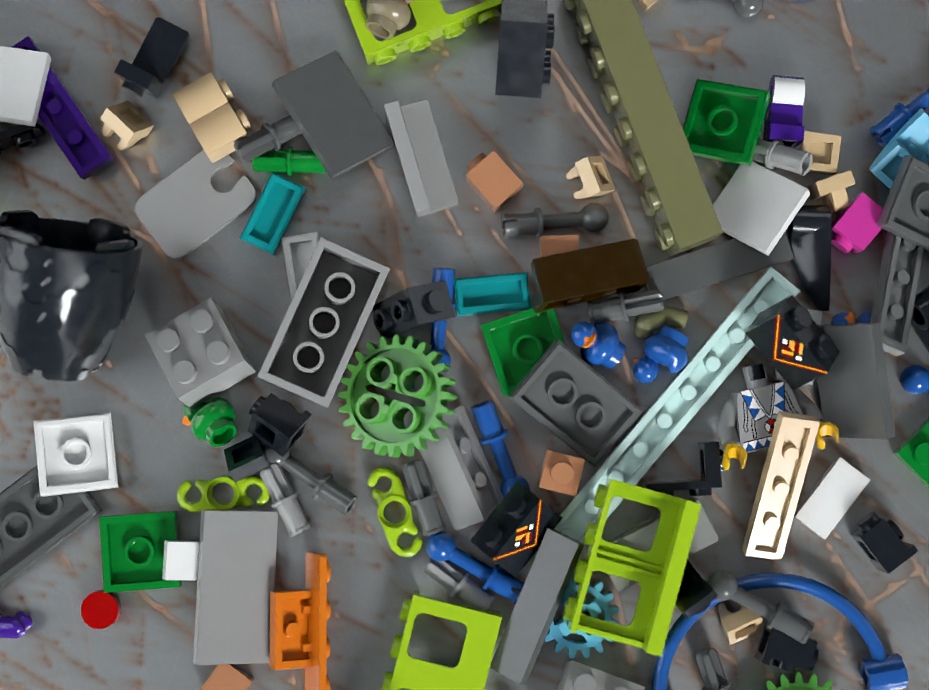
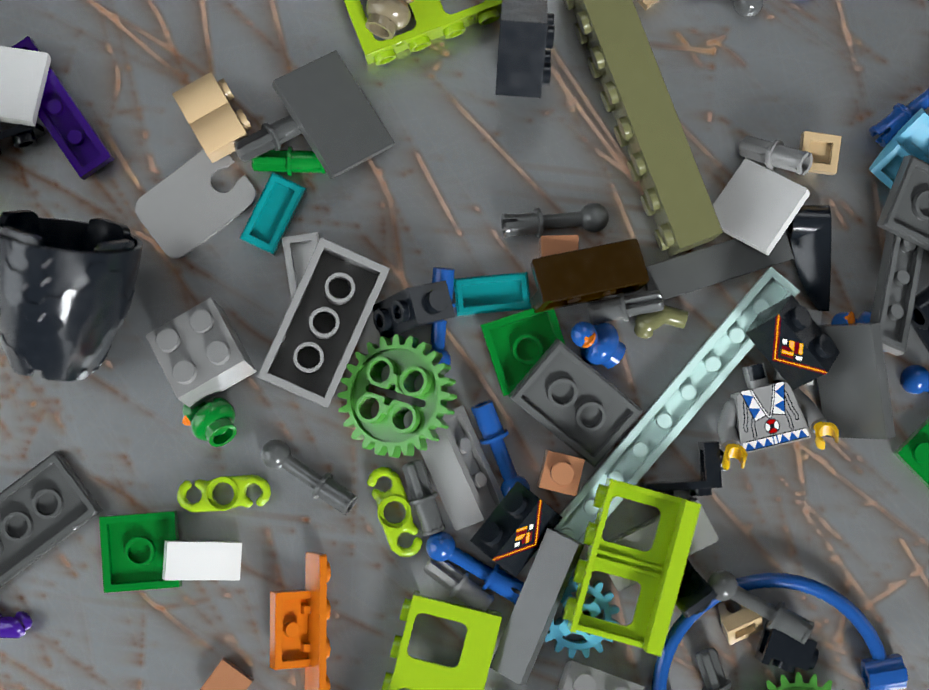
white tile [34,412,119,497] -> none
red tile [81,590,121,629] -> none
tan tile [100,101,154,150] -> none
black bracket [114,17,190,99] -> none
light grey tile [193,510,278,665] -> none
black plate [224,436,269,482] -> none
black brick [248,393,312,457] -> none
light grey axle [260,463,312,538] -> none
light grey panel [384,99,459,217] -> none
nougat brick [466,150,524,213] -> none
tan tile [566,156,615,199] -> none
blue animal [632,326,689,383] -> none
green tile [683,79,771,166] -> none
plate [742,411,820,561] -> none
dark purple leg [763,75,805,148] -> none
white tile [794,457,870,540] -> none
tan tile [806,170,856,213] -> none
dark pink brick [831,192,883,255] -> none
black brick [850,511,918,574] -> none

